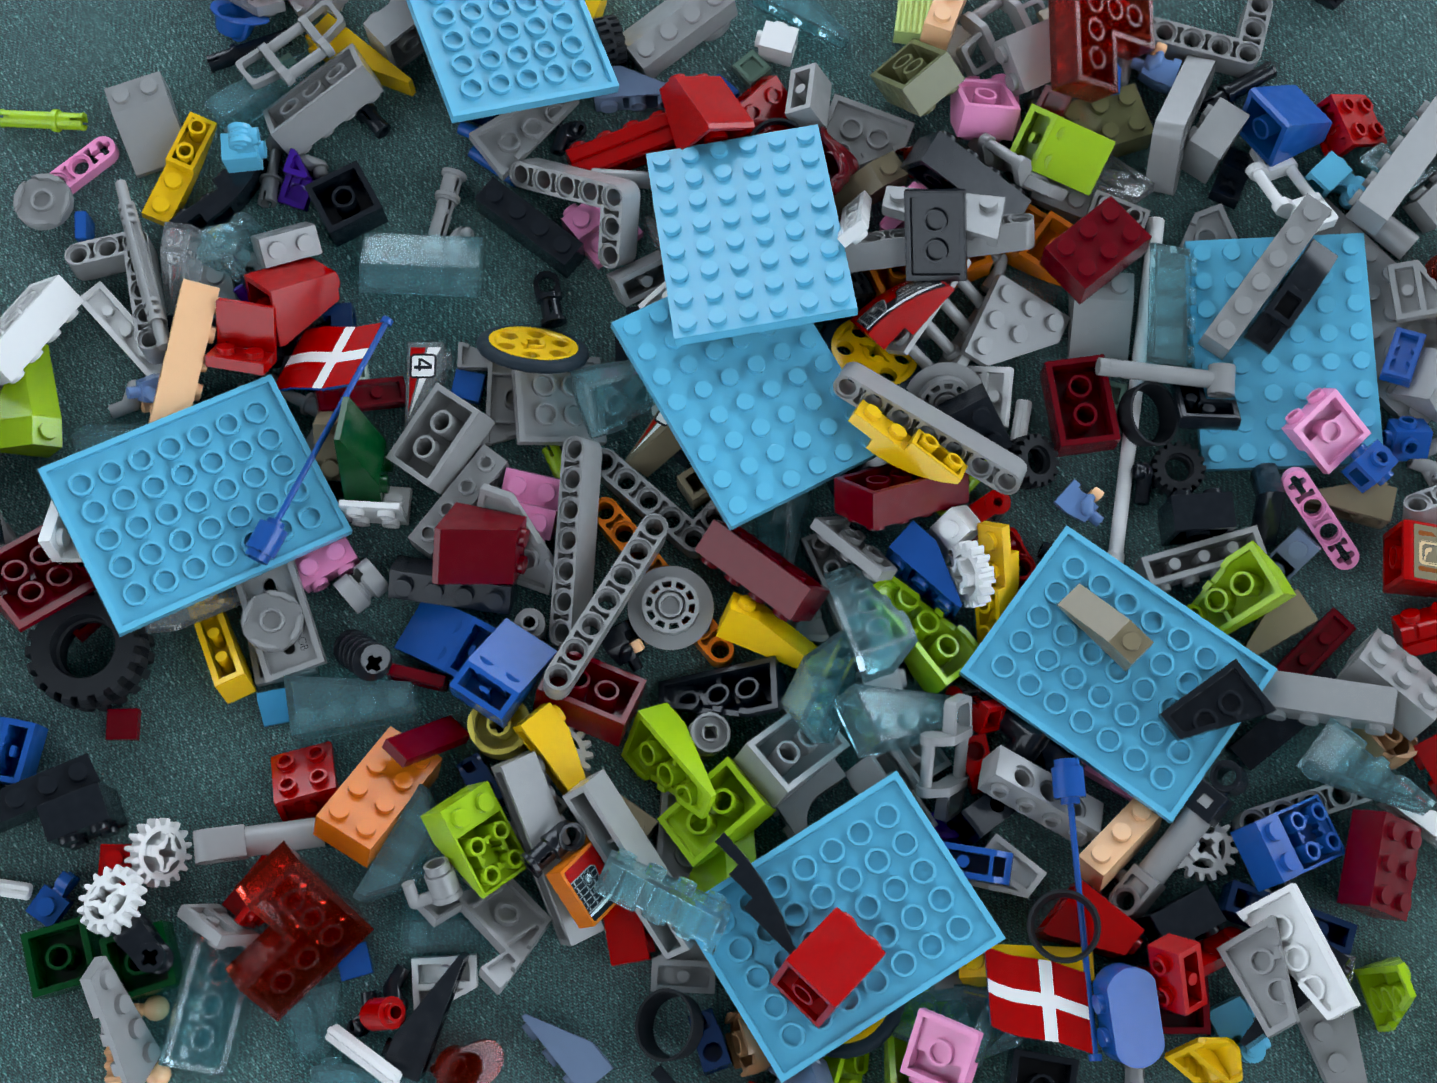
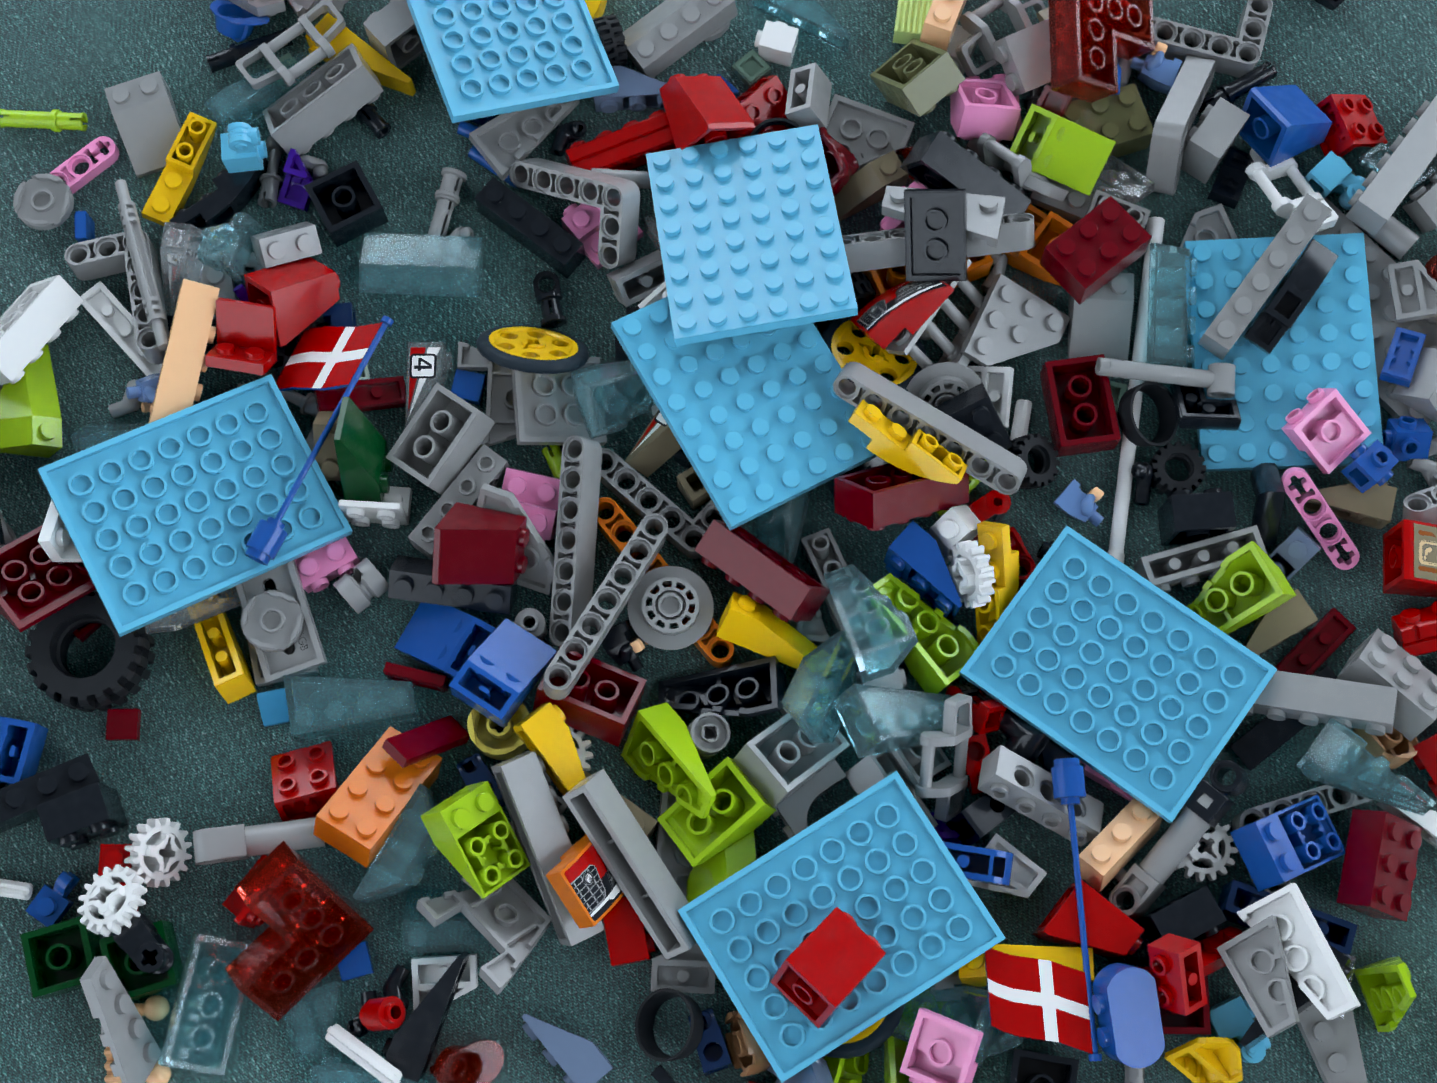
light grey plate [177,903,262,951] -> none
black piece [333,629,392,681] -> none
light grey piece [401,857,463,909] -> none
black connector [520,820,586,878] -> none
clear light blue wedge [593,848,731,955] -> none
black slope [715,833,796,954] -> none
light grey wing [810,516,898,582] -> none
white plate [837,190,872,248] -> none
black tyre [1027,889,1101,963] -> none
dark tan slope [1057,583,1154,672] -> none
black wing [1158,659,1277,741] -> none

